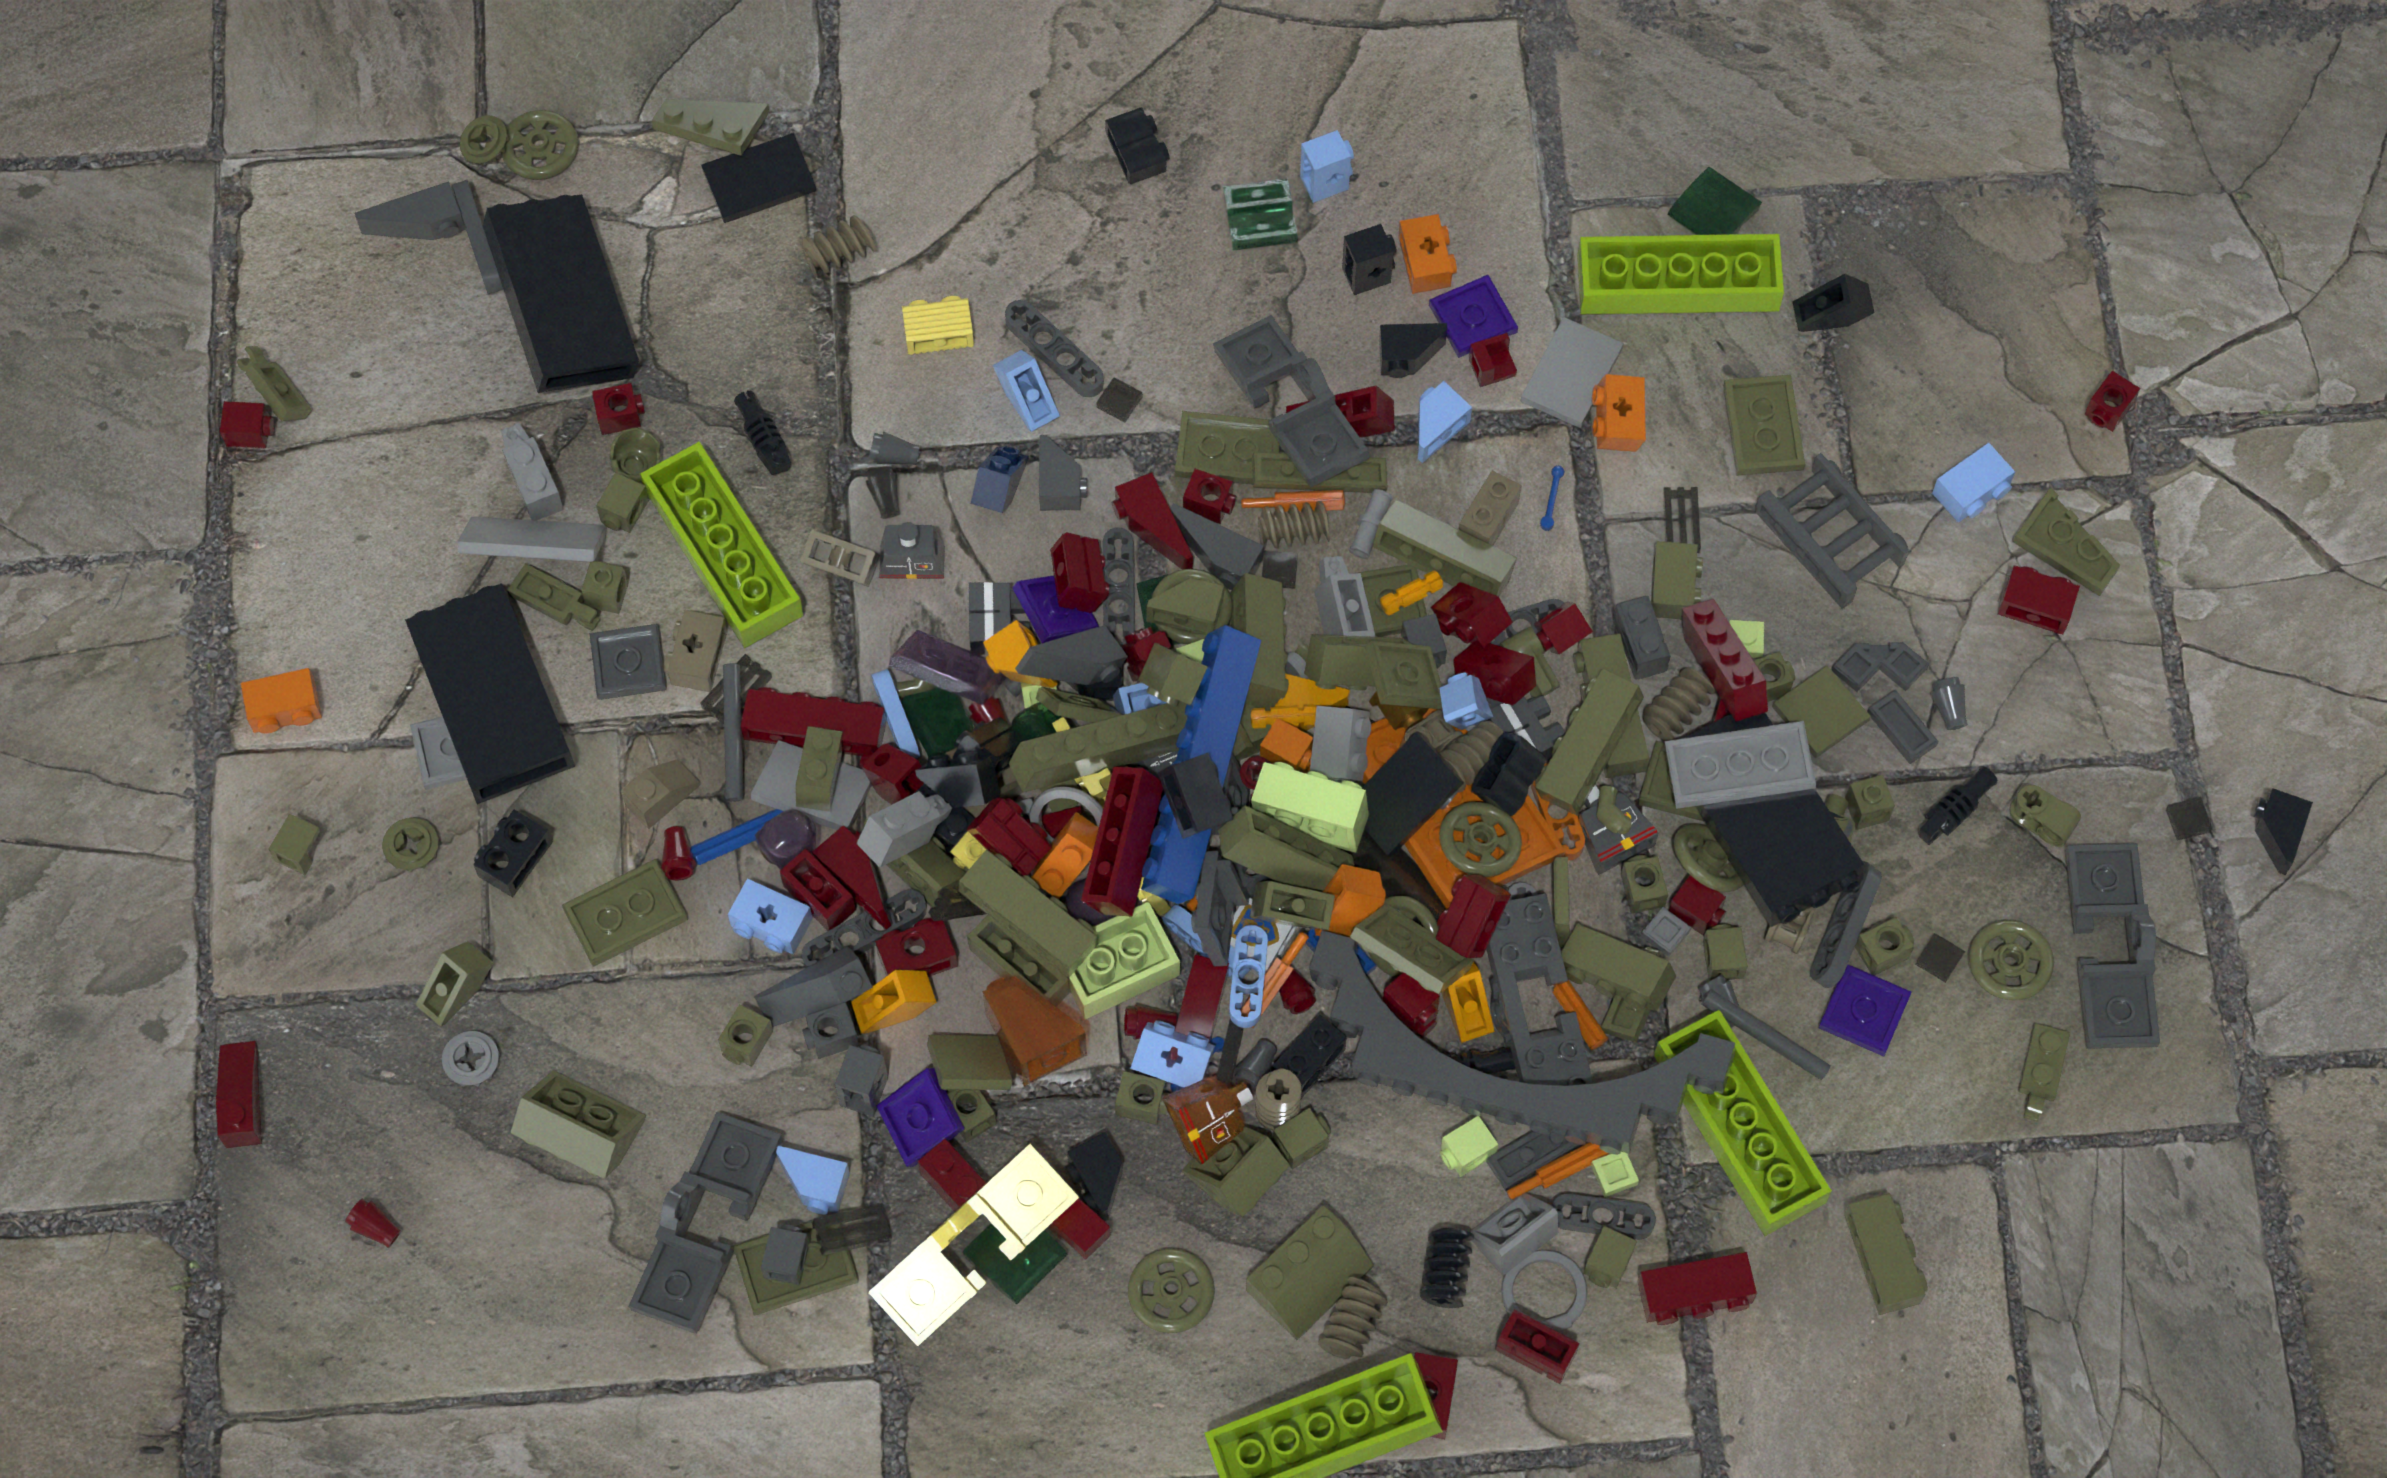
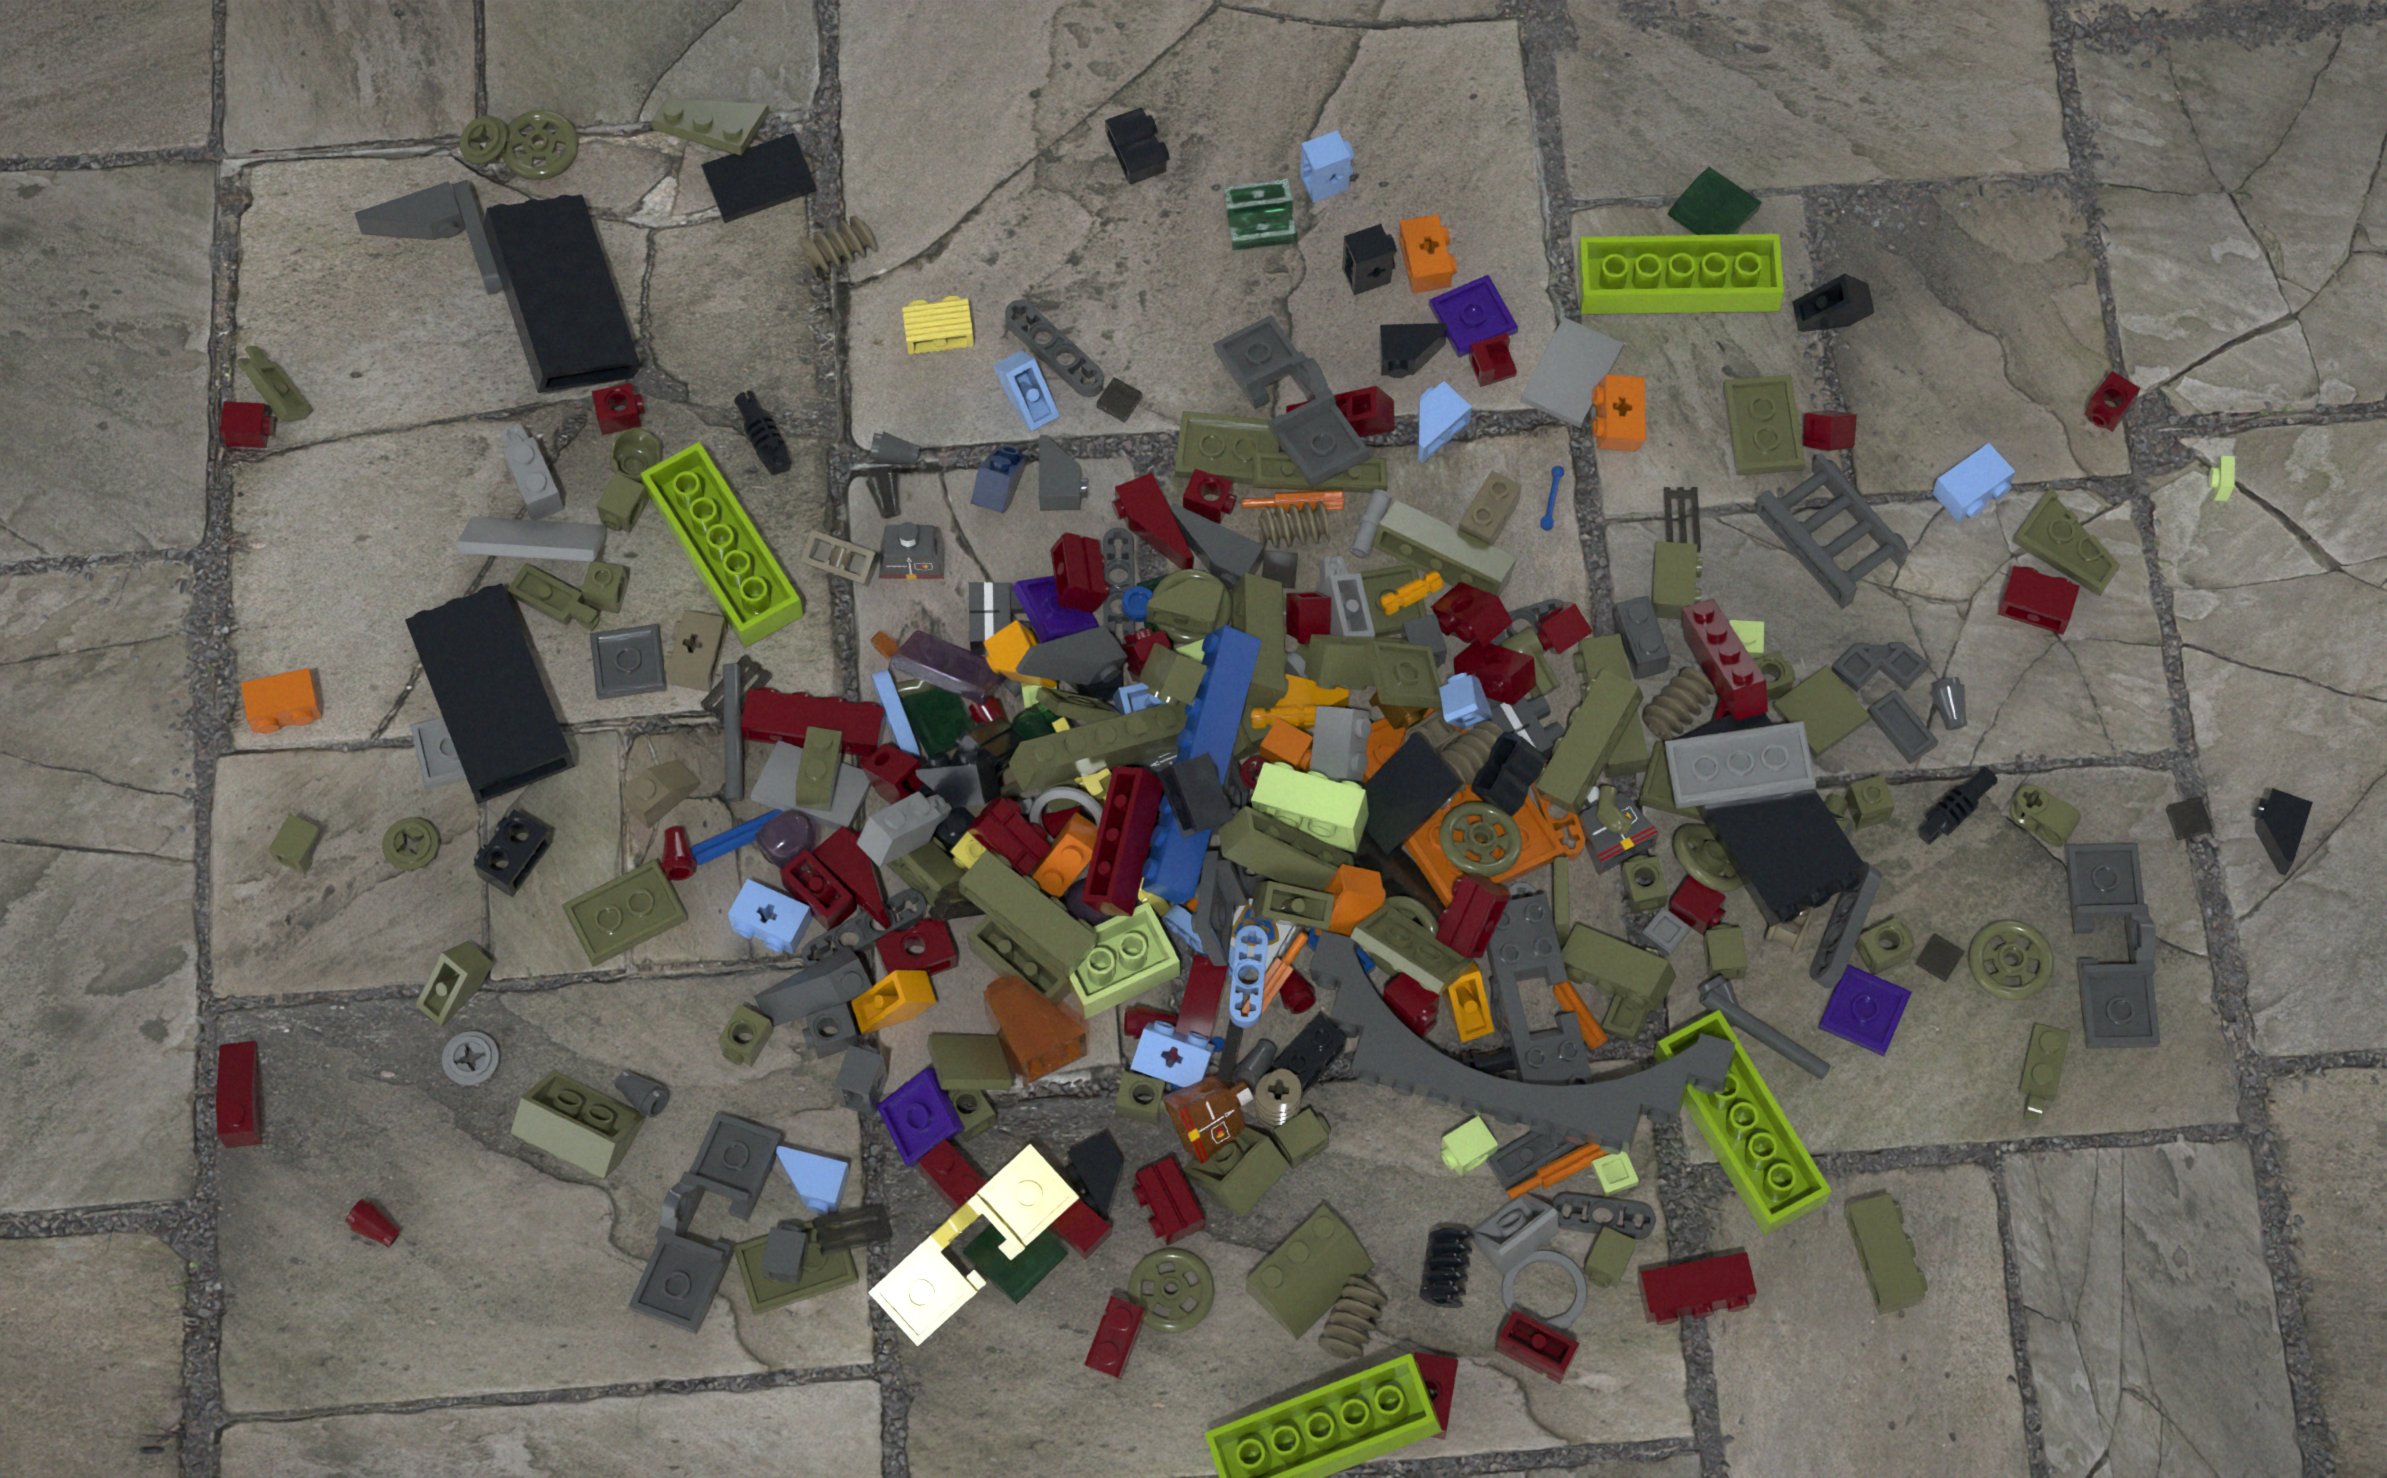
none -> dark grey cone [615,1070,668,1118]
none -> clear orange tile [870,631,903,663]
none -> dark red brick [1084,1296,1148,1380]
none -> blue tile [1121,586,1153,622]
none -> dark red brick [1131,1157,1205,1246]
none -> dark red brick [1286,591,1331,644]
none -> dark red panel [1803,410,1857,450]
none -> yellowish green plate [2209,455,2235,501]

